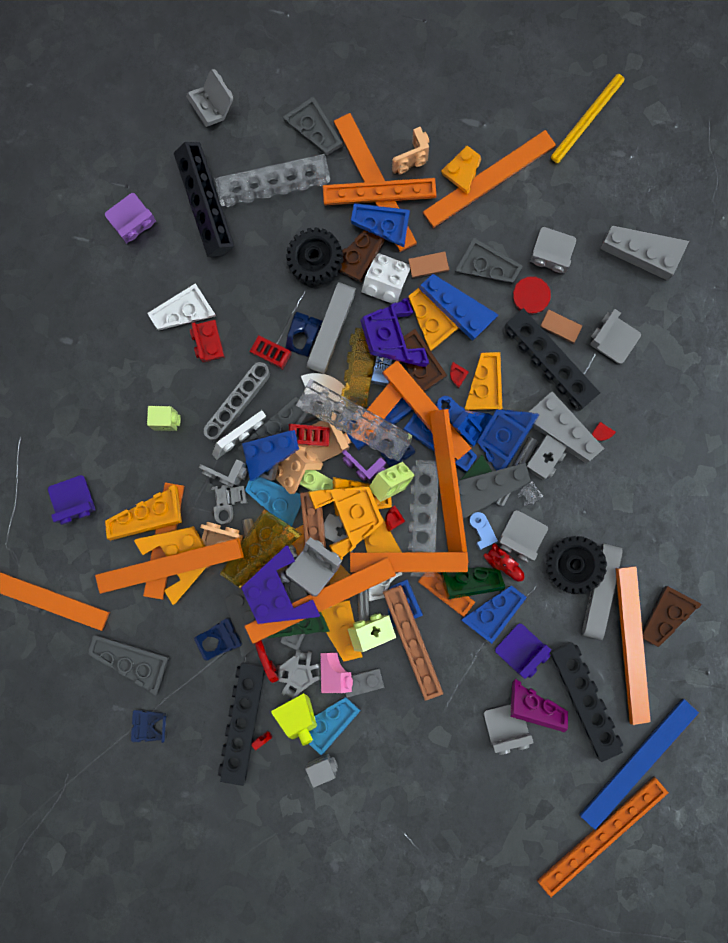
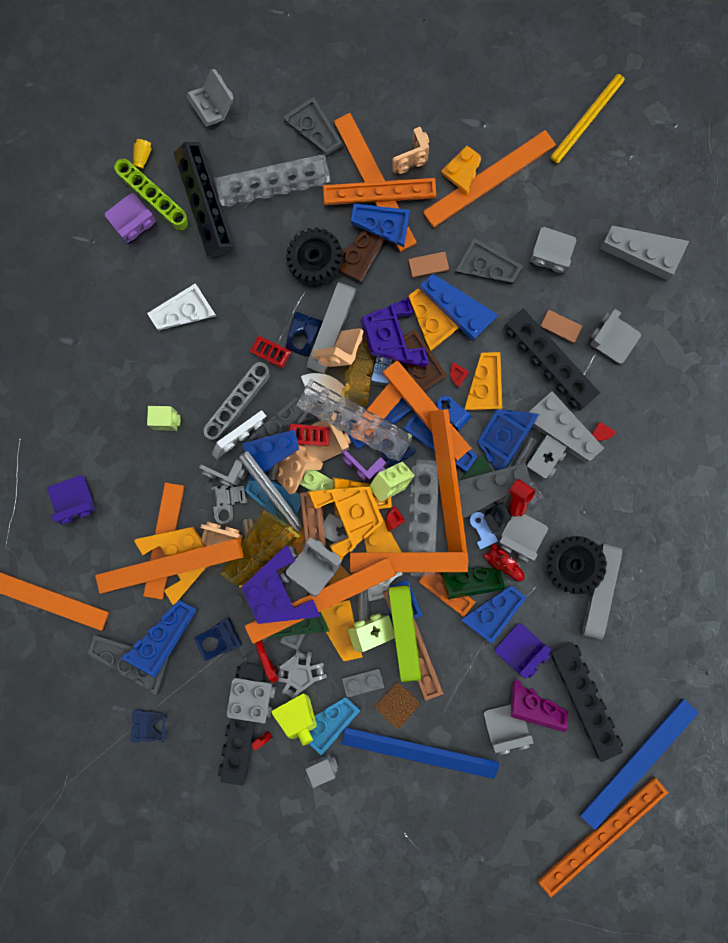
light orange wing [105,485,182,541] -> none
red bracket [190,320,225,362] -> none
bright pink arch [321,653,353,693] -> none
white bracket [361,253,410,304] -> none
blue wing [452,410,493,446] -> none
red tile [513,277,551,315] -> none
tile [616,566,651,725] -> none
reddish brown wing [642,586,702,647] -> none
none -> lime beam [114,159,189,231]
none -> blue wing [121,600,196,678]
none -> yellow cone [133,139,152,169]
none -> light grey bracket [227,678,276,723]
none -> light grey axle [239,451,303,532]
none -> light nougat bracket [312,328,364,367]
none -> blue tile [342,728,499,779]
none -> clear orange piece [375,682,421,729]
none -> lime beam [389,585,421,682]
none -> black bracket [483,502,512,534]
none -> red piece [509,479,536,517]

